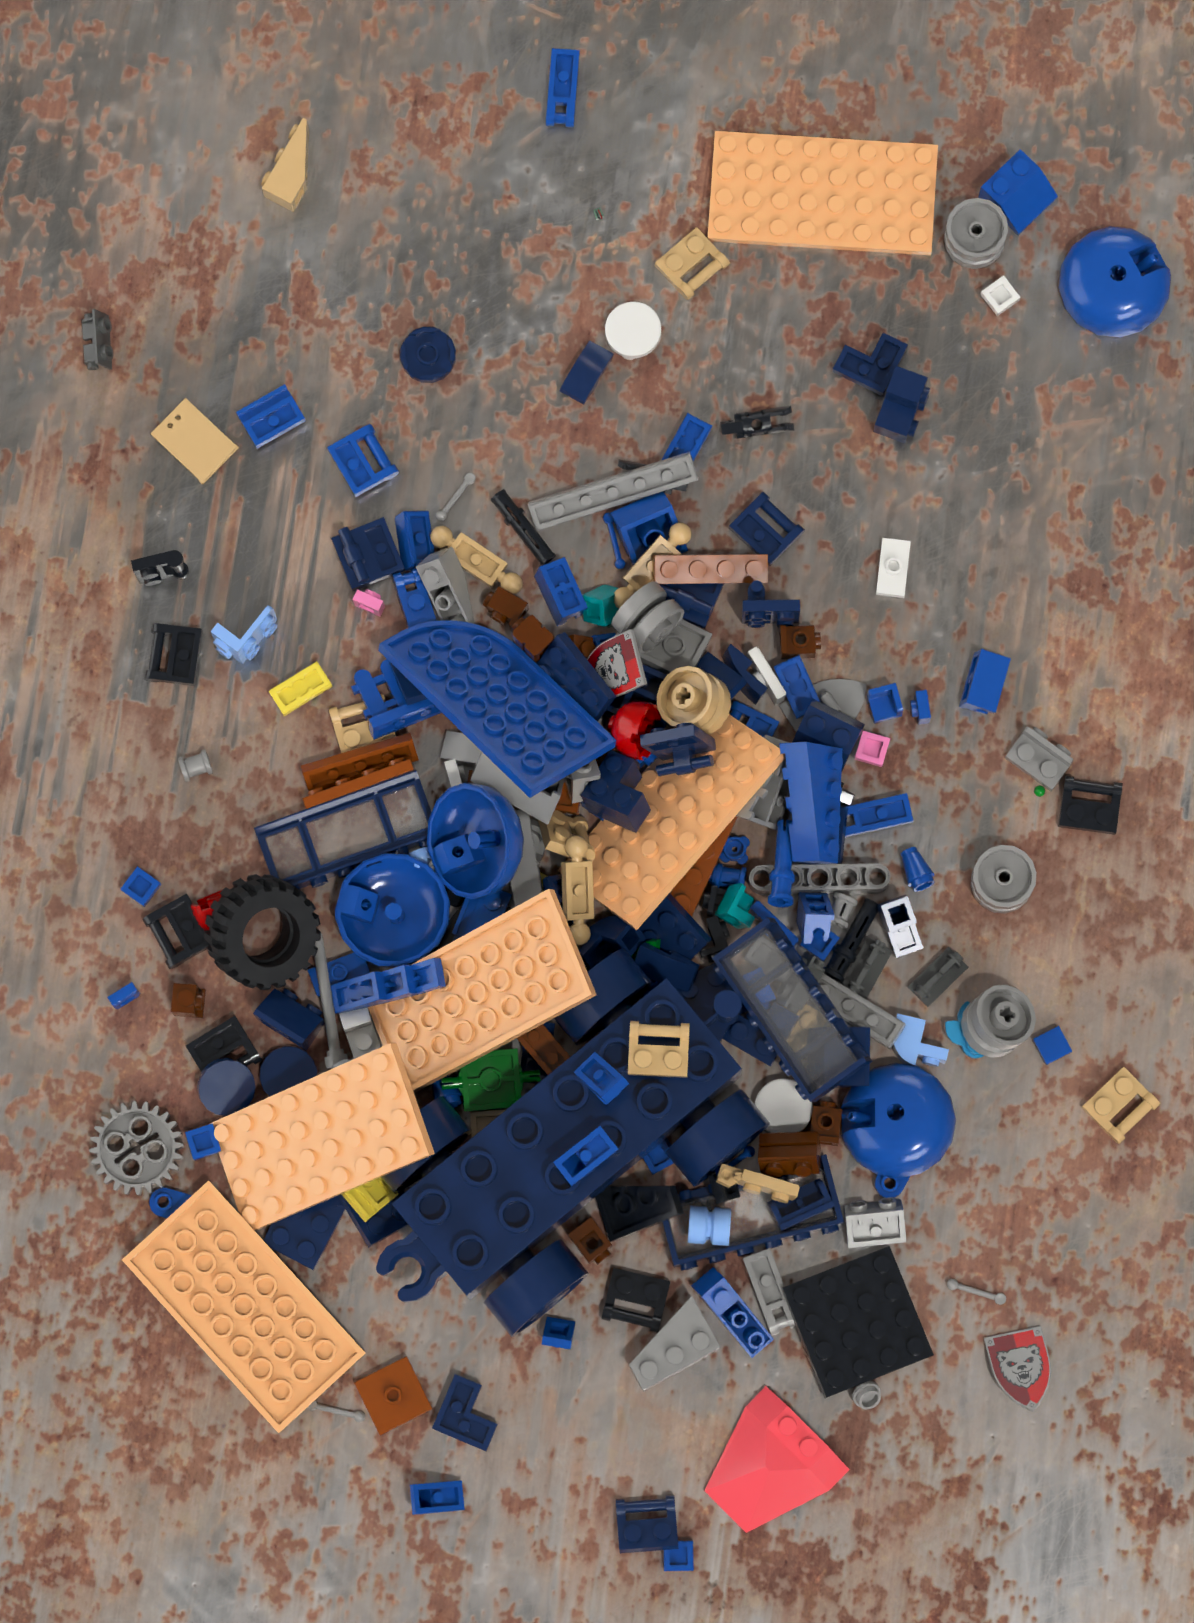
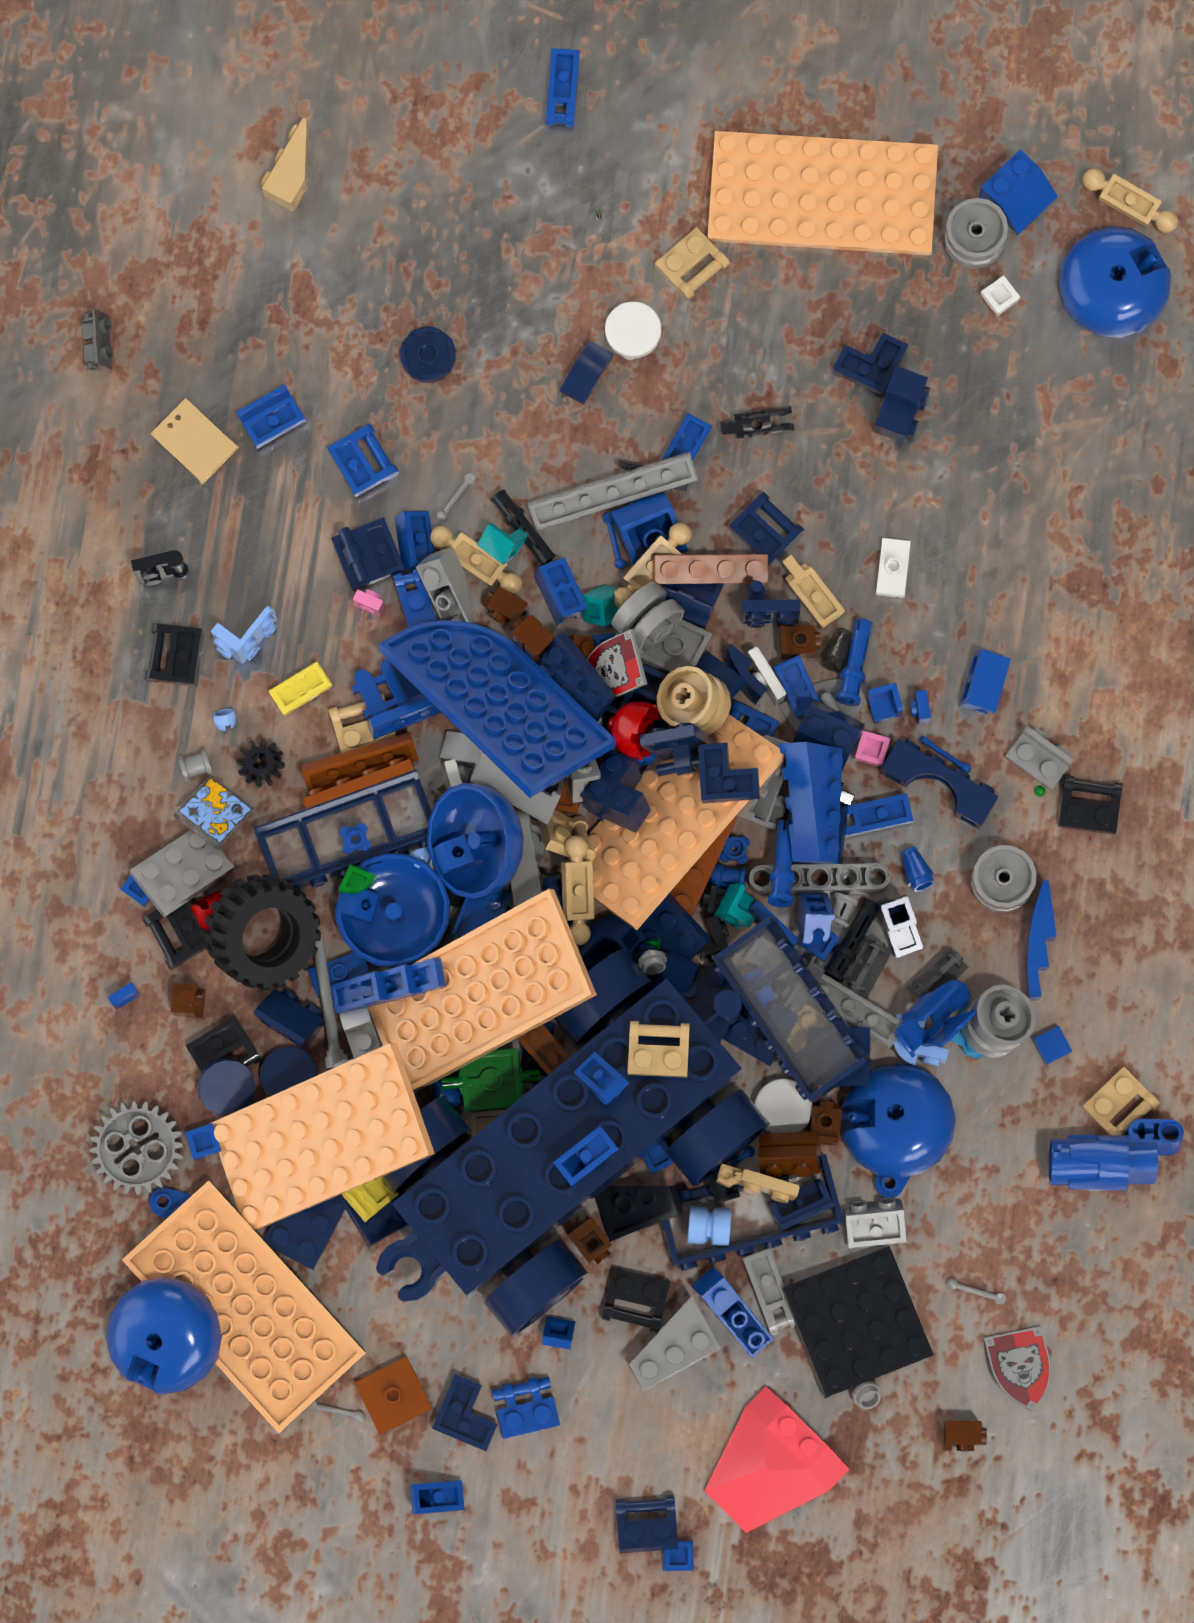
none -> blue piece [106,1277,222,1395]
none -> light grey plate [130,825,234,917]
none -> tile [174,775,255,851]
none -> light blue hinge [212,708,236,731]
none -> black gear [236,739,285,788]
none -> green tile [338,864,377,894]
none -> blue plate [339,823,371,854]
none -> teal panel [477,523,528,565]
none -> blue plate [492,1376,560,1439]
none -> light grey plate [638,949,667,976]
none -> dark blue plate [698,742,760,804]
none -> tan hinge [781,555,845,630]
none -> clear smoke cone [820,628,852,672]
none -> blue pin [835,619,873,706]
none -> dark blue arch [880,739,999,831]
none -> blue piece [893,980,976,1058]
none -> blue hinge [919,735,971,774]
none -> reddish brown brick [944,1420,987,1451]
none -> blue slope [1026,880,1057,1001]
none -> blue piece [1049,1119,1184,1191]
none -> tan plate [1083,168,1178,233]

